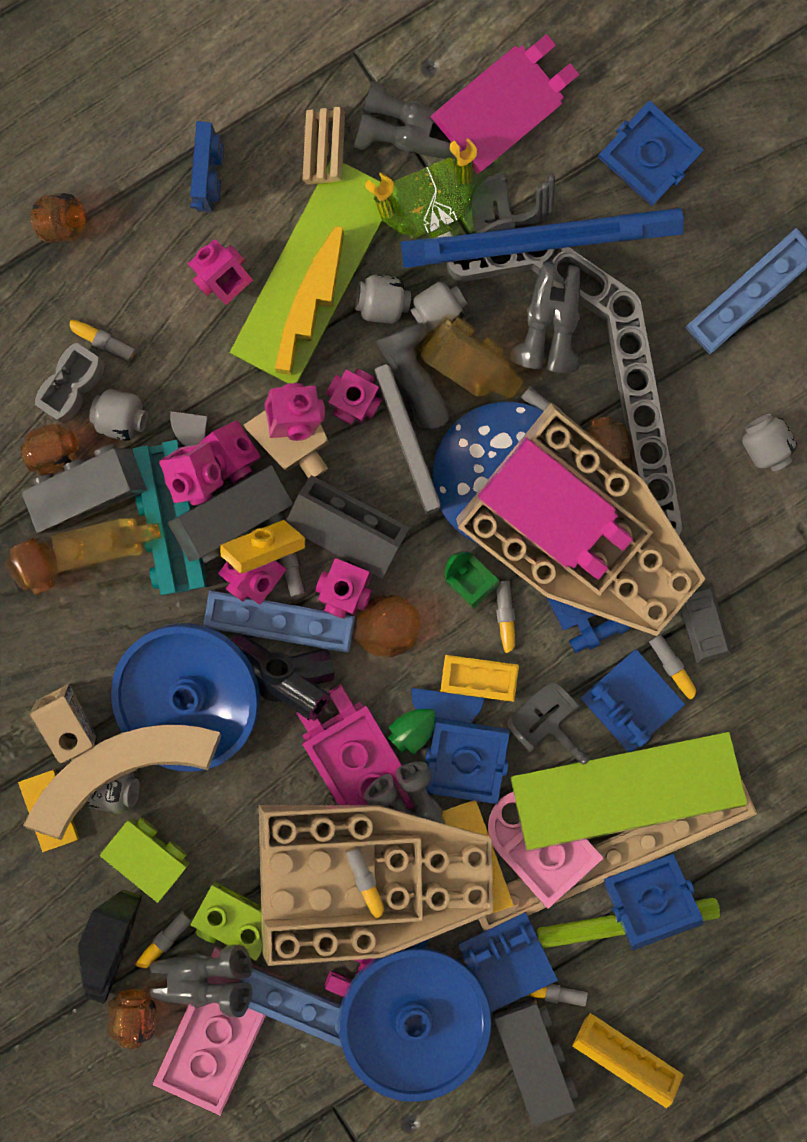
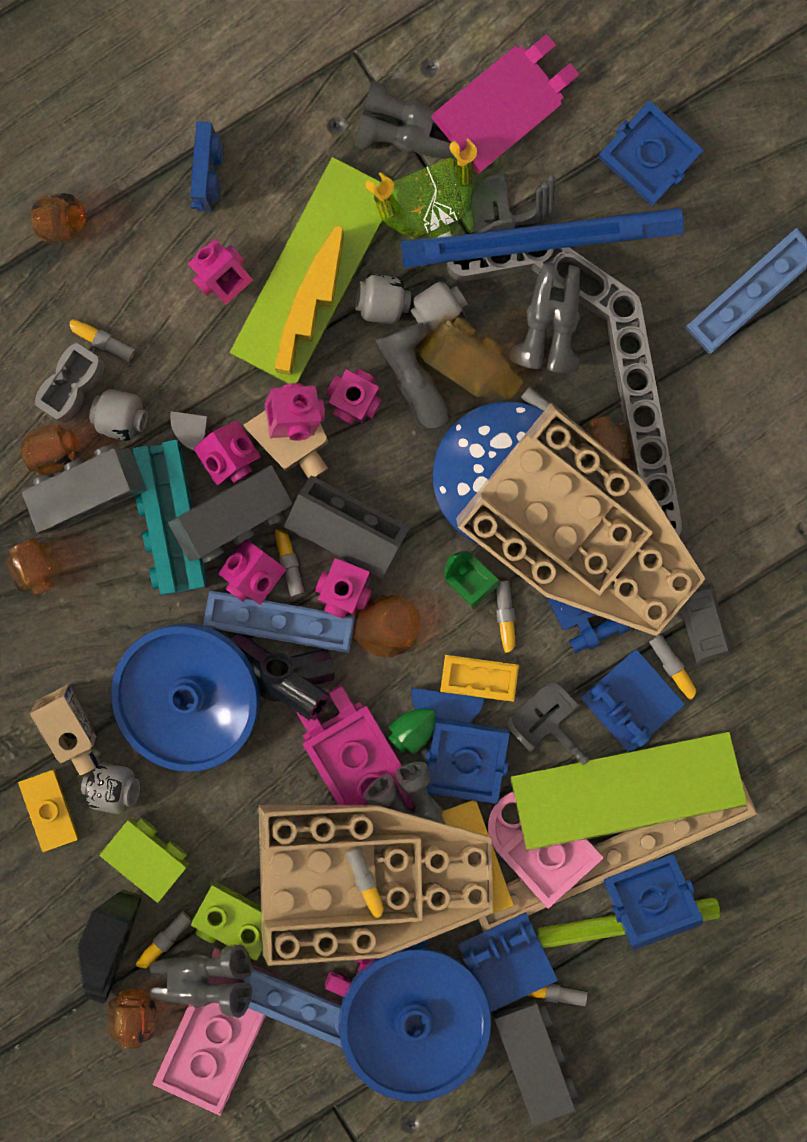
tan tile [24,725,221,840] -> none
clear yellow hinge [51,518,161,572] -> none
dark pink brick [159,442,224,505] -> none
yellow plate [220,520,305,574] -> none
tan tile [302,107,345,185] -> none
light grey tile [375,364,440,515] -> none
dark pink tile [478,436,633,580] -> none
yellow plate [572,1013,684,1108] -> none
light grey head [742,414,798,472] -> none

